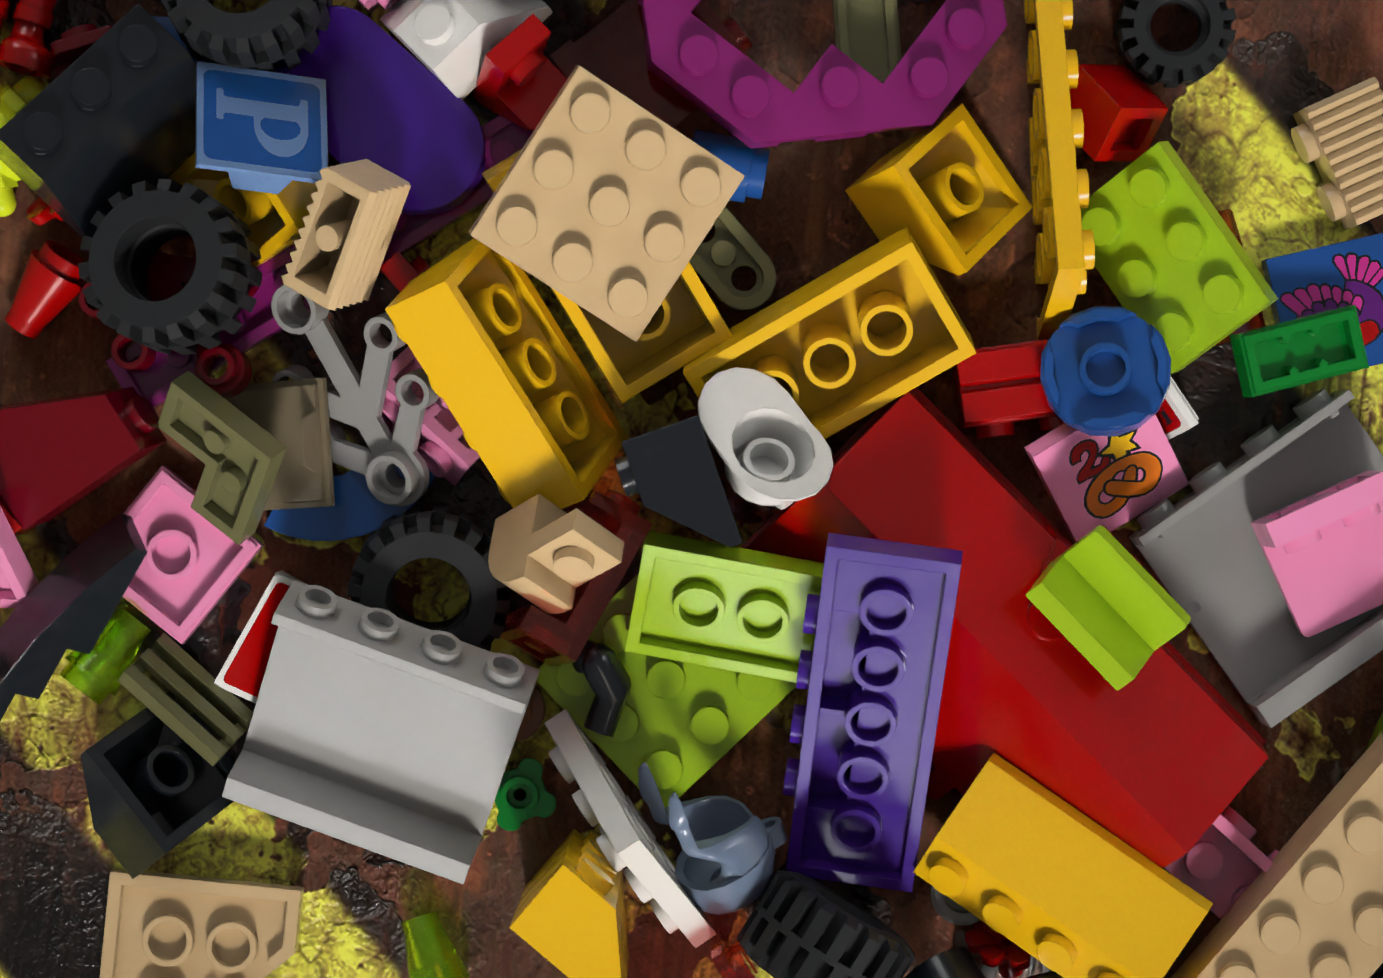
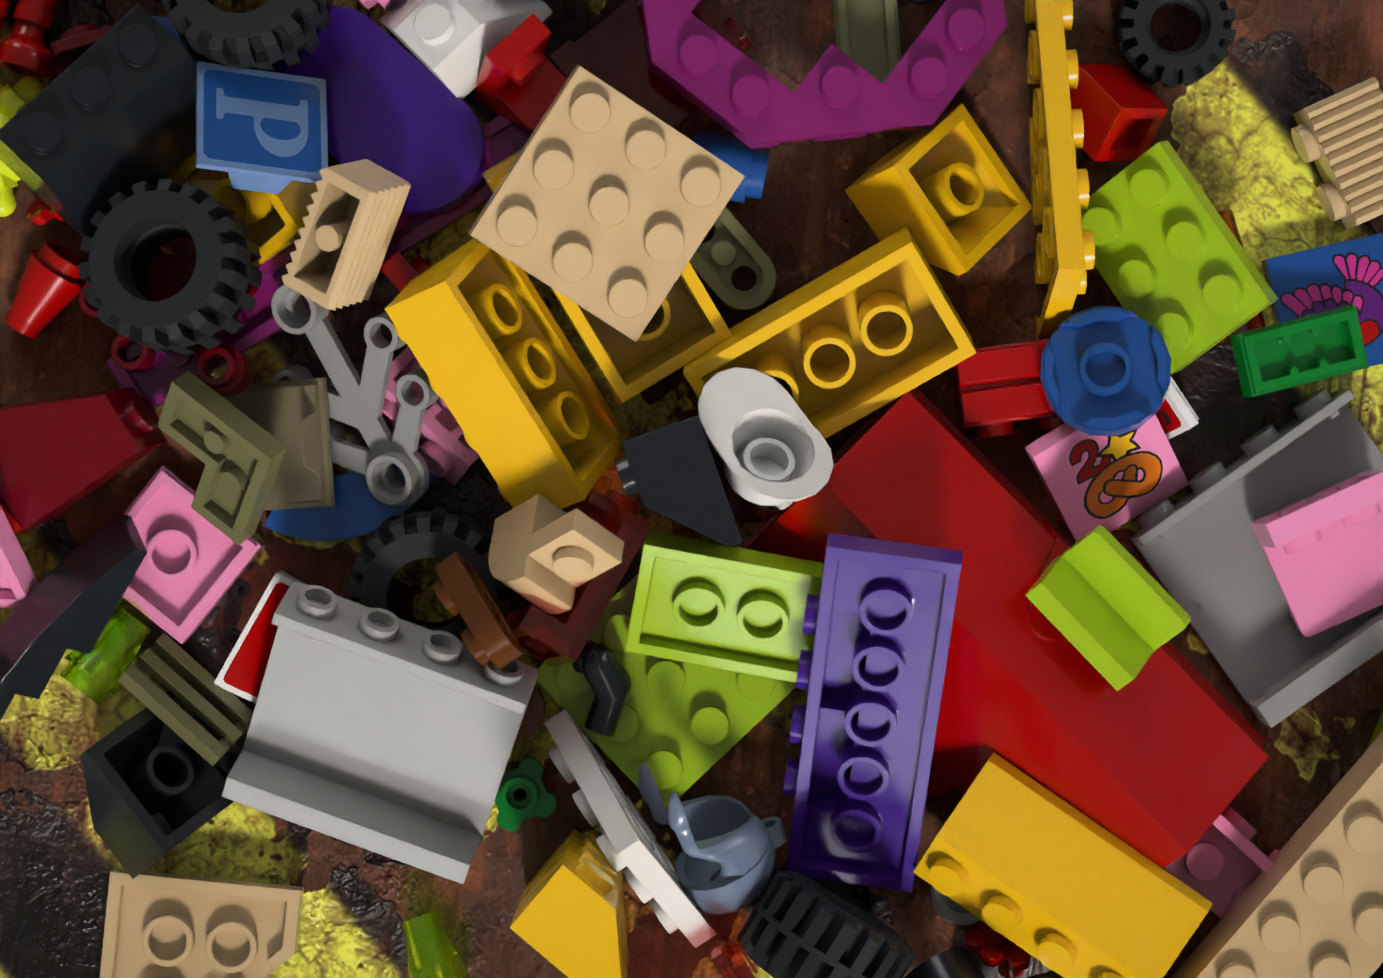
none -> reddish brown plate [432,550,524,669]

